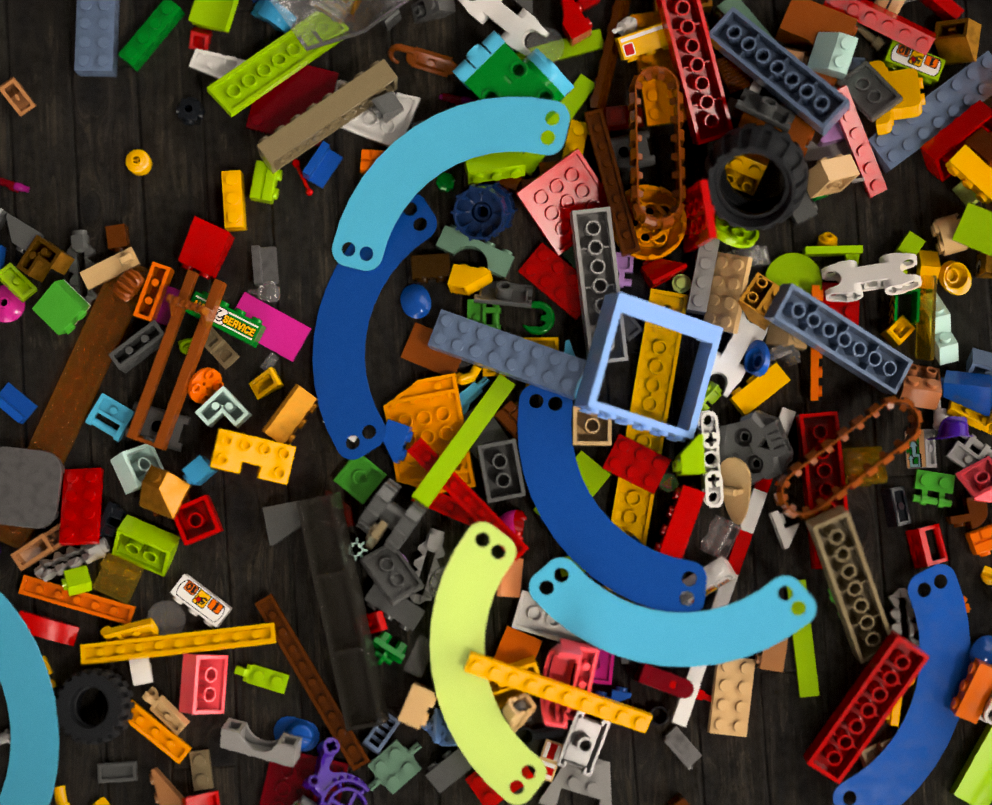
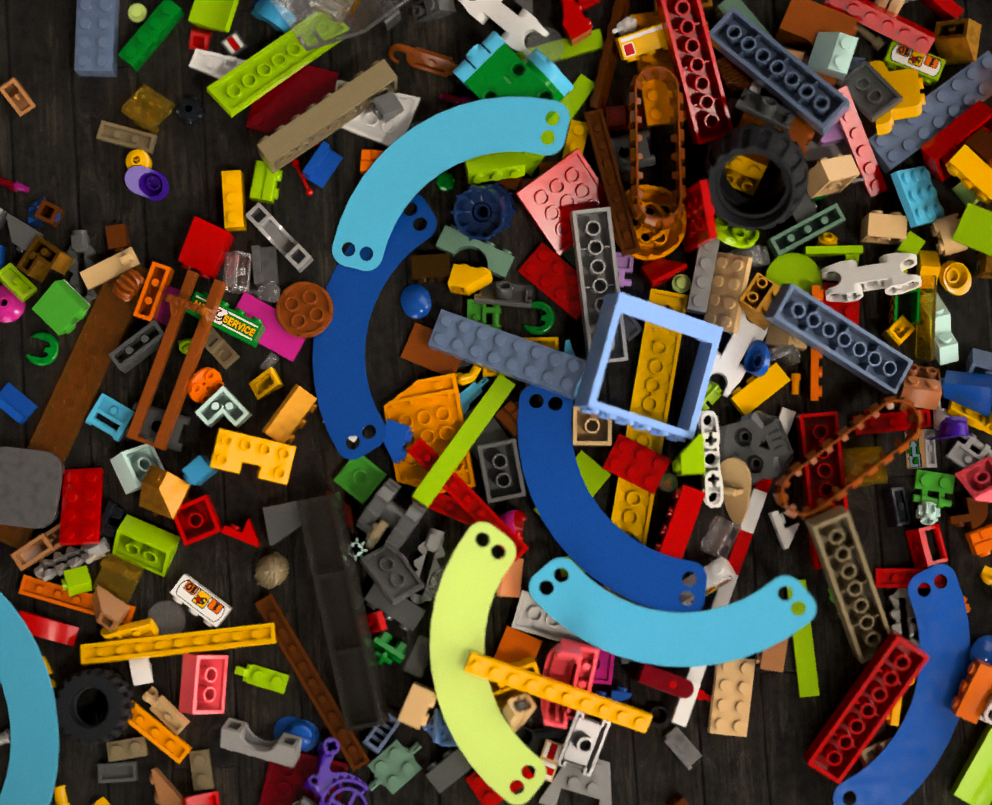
none -> green head [26,332,59,366]
none -> dark blue sticker [28,196,45,227]
none -> reddish brown brick [34,199,65,228]
none -> medium nougat slope [91,585,130,633]
none -> dark tan plate [96,120,157,154]
none -> dark tan plate [106,736,149,762]
none -> clear yellow plate [121,84,175,135]
none -> dark purple piece [124,165,169,201]
none -> yellowish green plate [128,3,147,23]
none -> tile [221,31,248,57]
none -> red slope [221,518,261,547]
none -> clear brick [223,251,252,294]
none -> light grey arch [245,202,314,273]
none -> dark tan hair [254,551,290,589]
none -> dark orange tile [276,281,334,338]
none -> sand green brick [766,203,846,259]
none -> light orange piece [791,373,801,395]
none -> red plate [852,409,932,436]
none -> tan brick [860,210,907,245]
none -> red plate [874,568,947,588]
none -> medium azure plate [890,166,945,228]
none -> light aqua gear [916,501,940,525]

